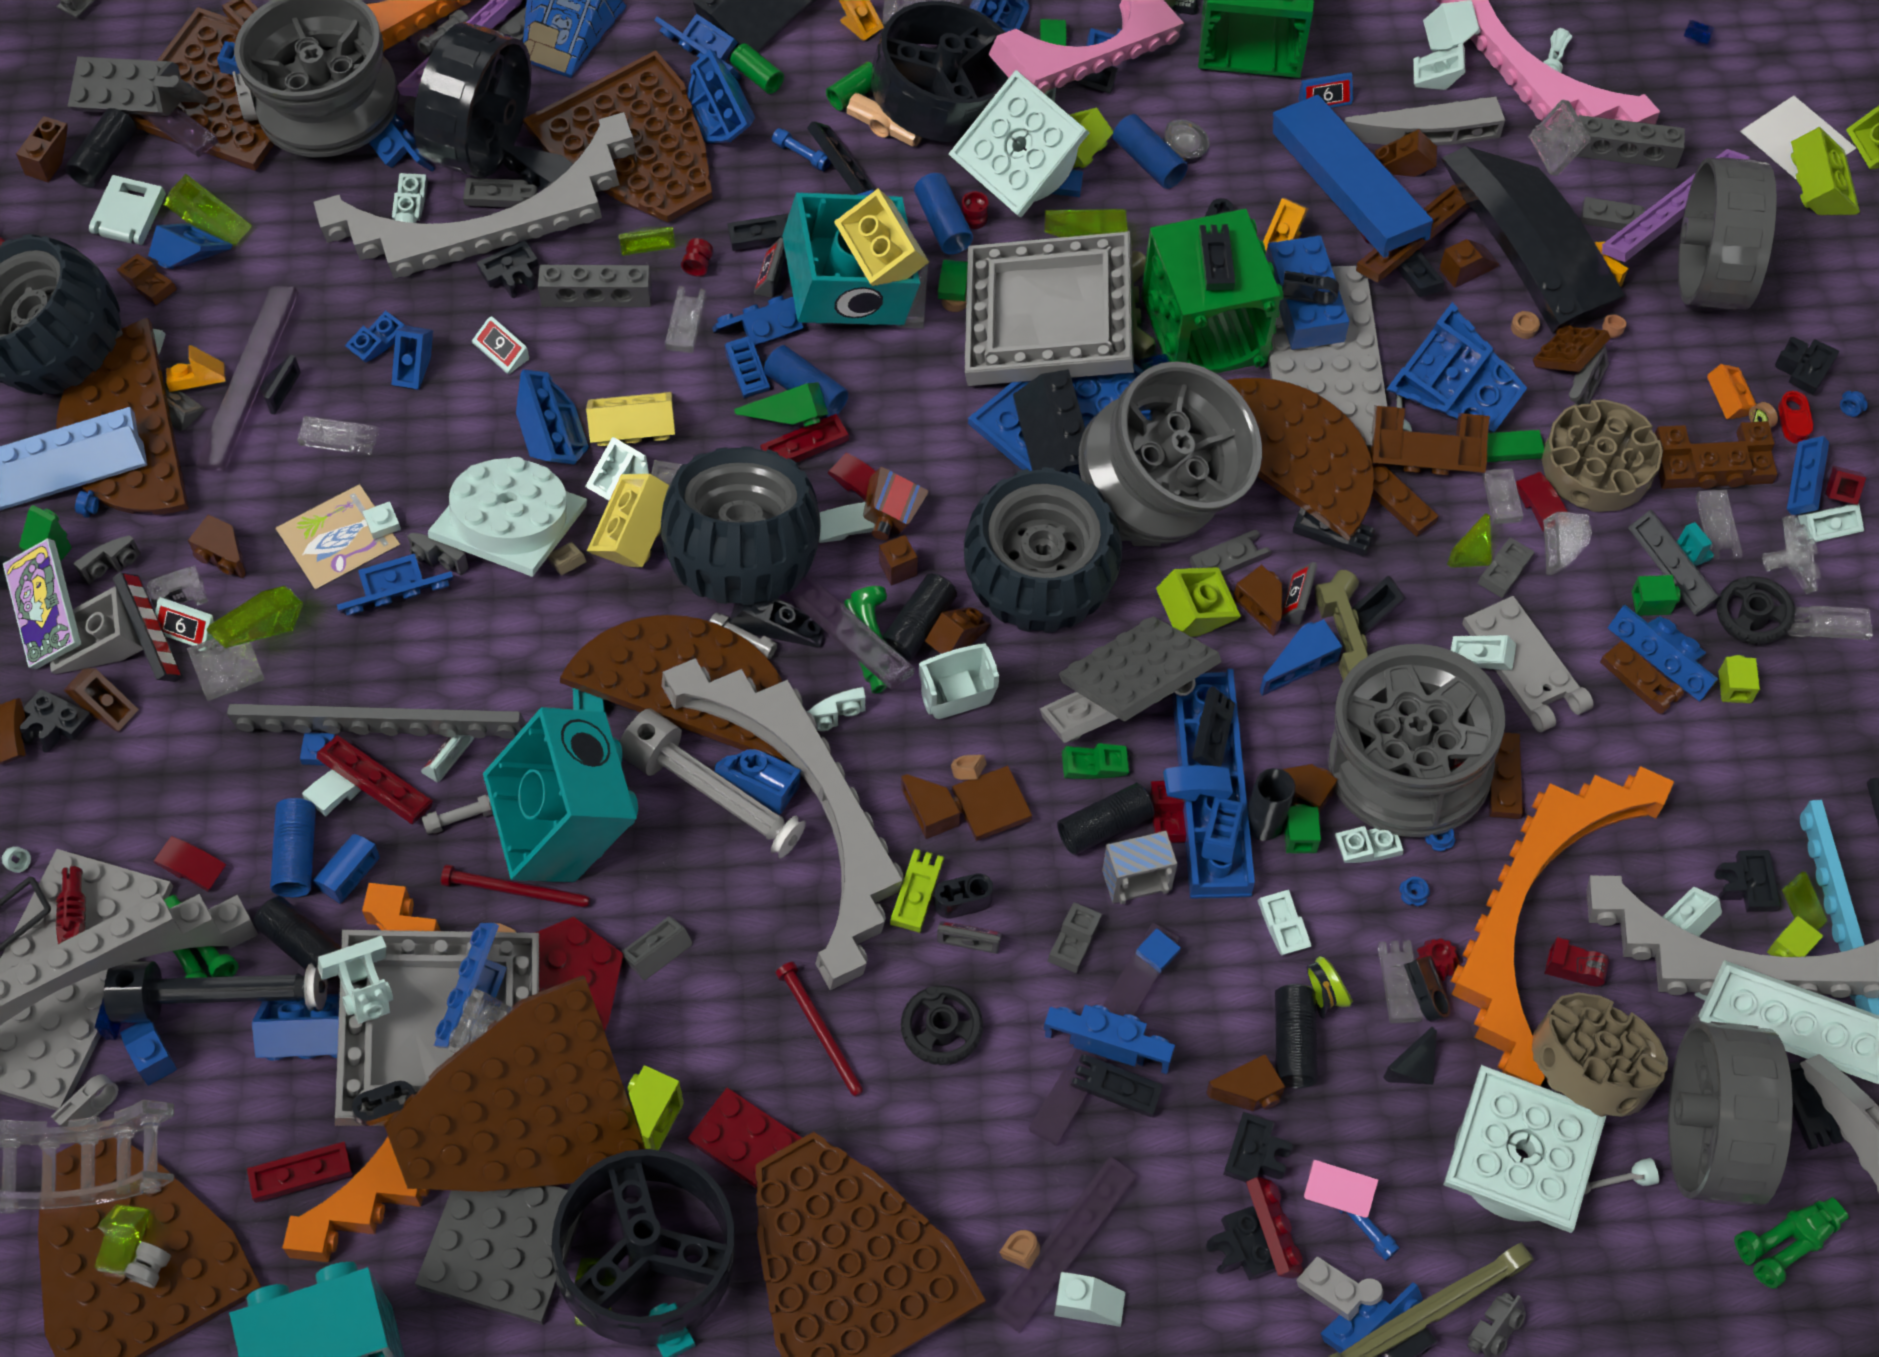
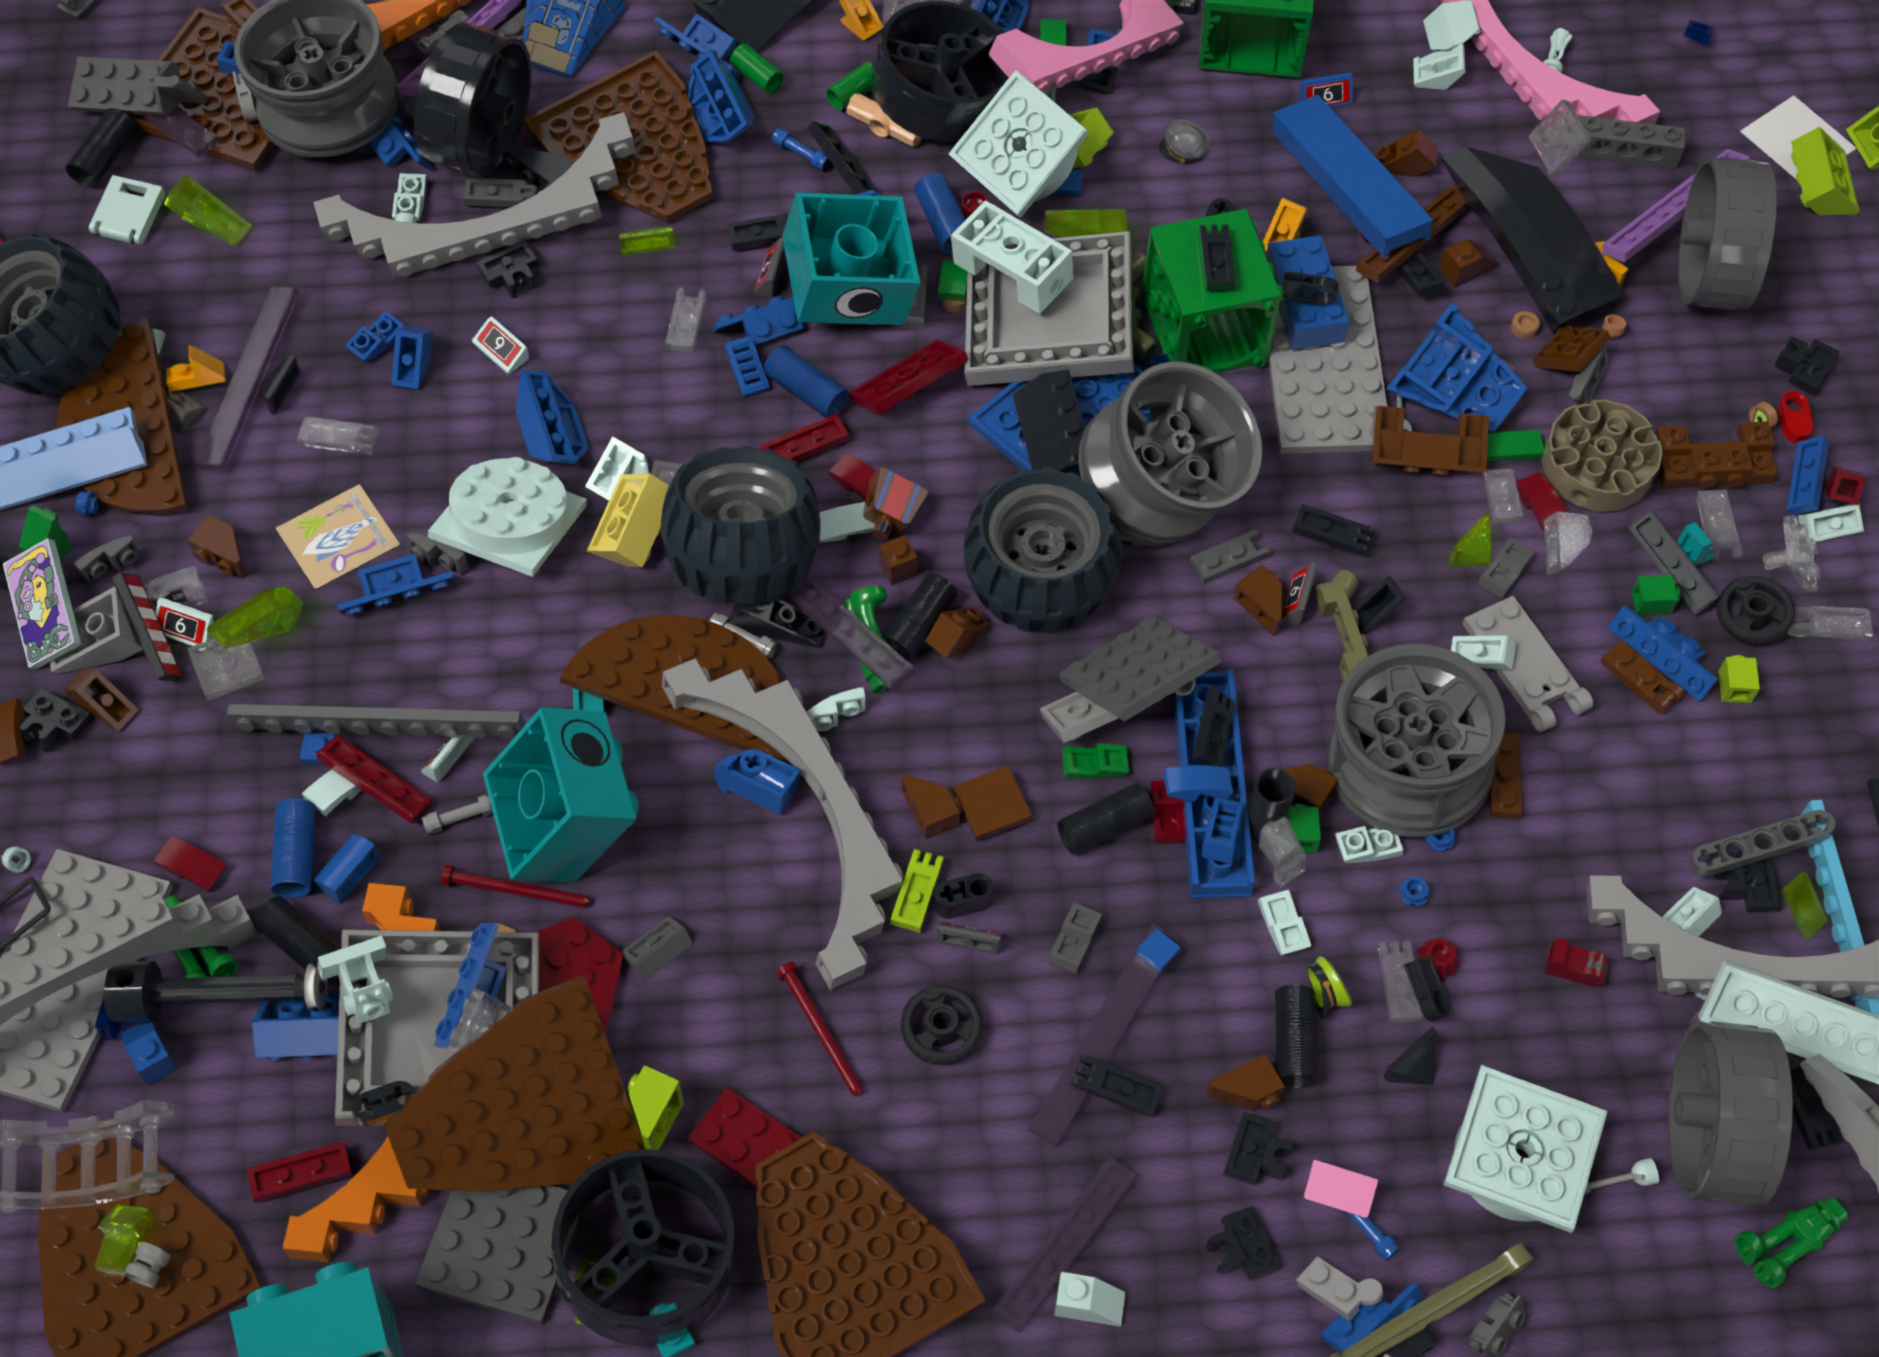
reddish brown slope [16,116,68,183] -> none
light grey piece [51,1074,118,1139] -> none
dark red hinge [56,866,86,944] -> none
reddish brown slope [116,253,177,305] -> none
blue slope [148,223,233,269] -> none
light aqua plate [362,502,401,539] -> none
dark grey brick [538,265,652,307] -> none
dark tan tile [548,542,586,576] -> none
light yellow slope [586,392,675,446] -> none
light grey piece [620,708,806,859] -> none
dark red wheel [681,238,714,277] -> none
green slope [734,382,829,427] -> none
light yellow slope [834,189,929,286] -> none
light aqua piece [919,643,999,719] -> none
medium nougat tile [951,755,986,780] -> none
medium nougat tile [999,1230,1040,1269] -> none
blue bracket [1044,1005,1175,1074] -> none
light grey container [1102,831,1177,904] -> none
blue piece [1113,114,1188,189] -> none
lime slope [1156,567,1240,637] -> none
reddish brown plate [1226,378,1374,541] -> none
dark red plate [1246,1177,1304,1279] -> none
blue slope [1260,619,1342,696] -> none
light grey slope [1344,97,1505,146] -> none
reddish brown plate [1372,463,1439,537] -> none
orange arch [1450,766,1674,1087] -> none
dark tan brick [1532,992,1668,1117] -> none
dark grey hinge [1581,197,1645,230] -> none
orange slope [1707,364,1756,419] -> none
lime brick [1767,916,1823,957] -> none
blue plate [1840,391,1868,417] -> none
none -> dark red plate [848,340,968,414]
none -> light aqua plate [951,200,1074,314]
none -> clear slope [1259,817,1307,887]
none -> dark grey beam [1690,810,1836,877]

